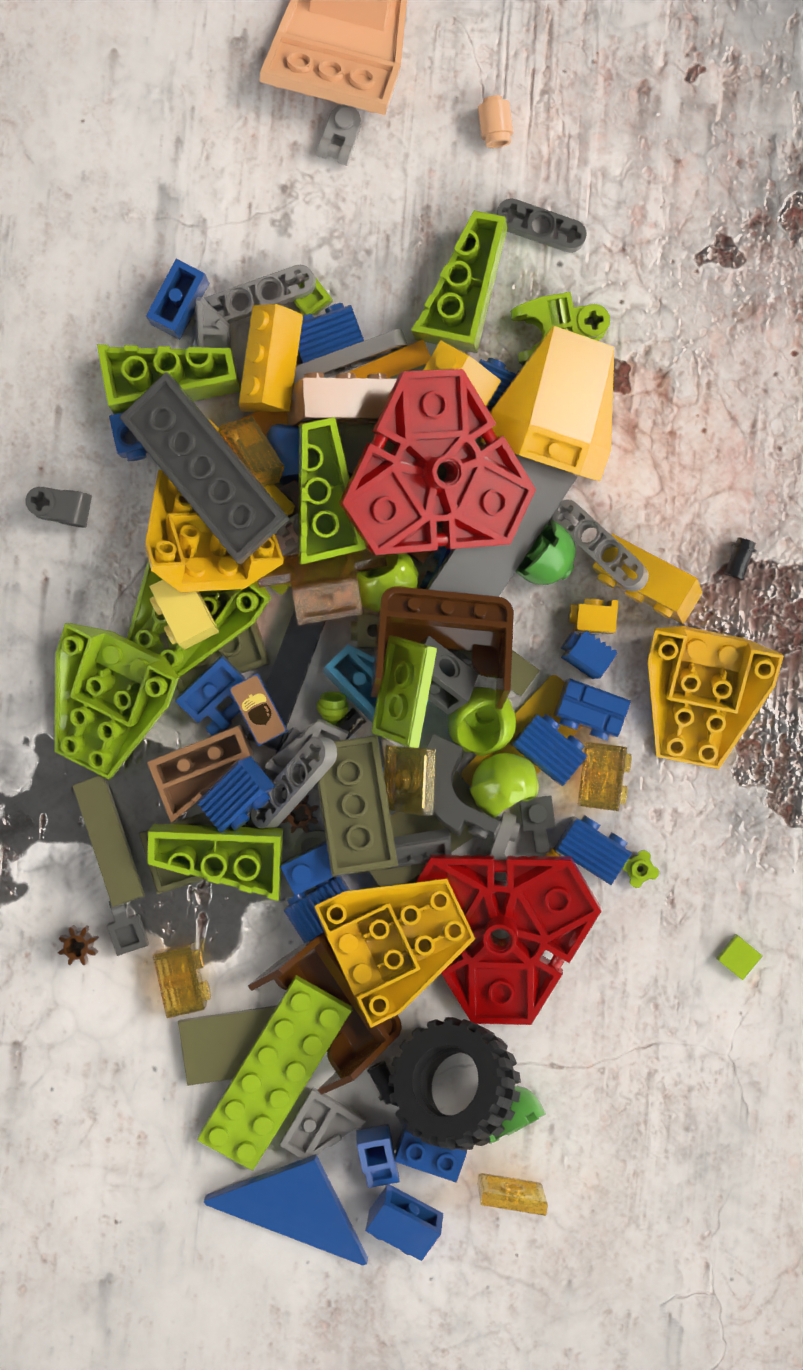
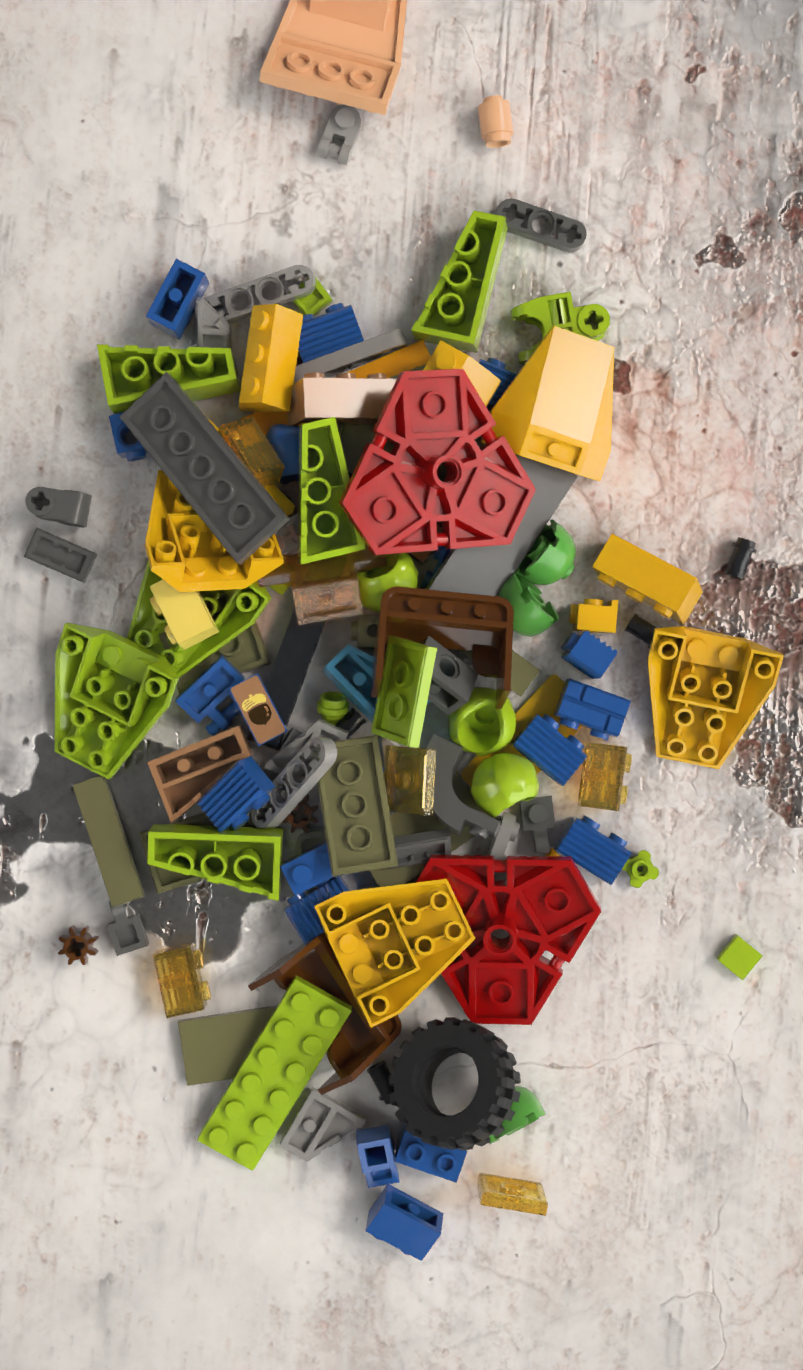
blue tile [204,1154,368,1266] -> none
light grey beam [552,499,649,591] -> none
none -> dark grey plate [24,527,97,583]
none -> bright green cylinder [498,573,559,637]
none -> black pin [624,613,663,649]

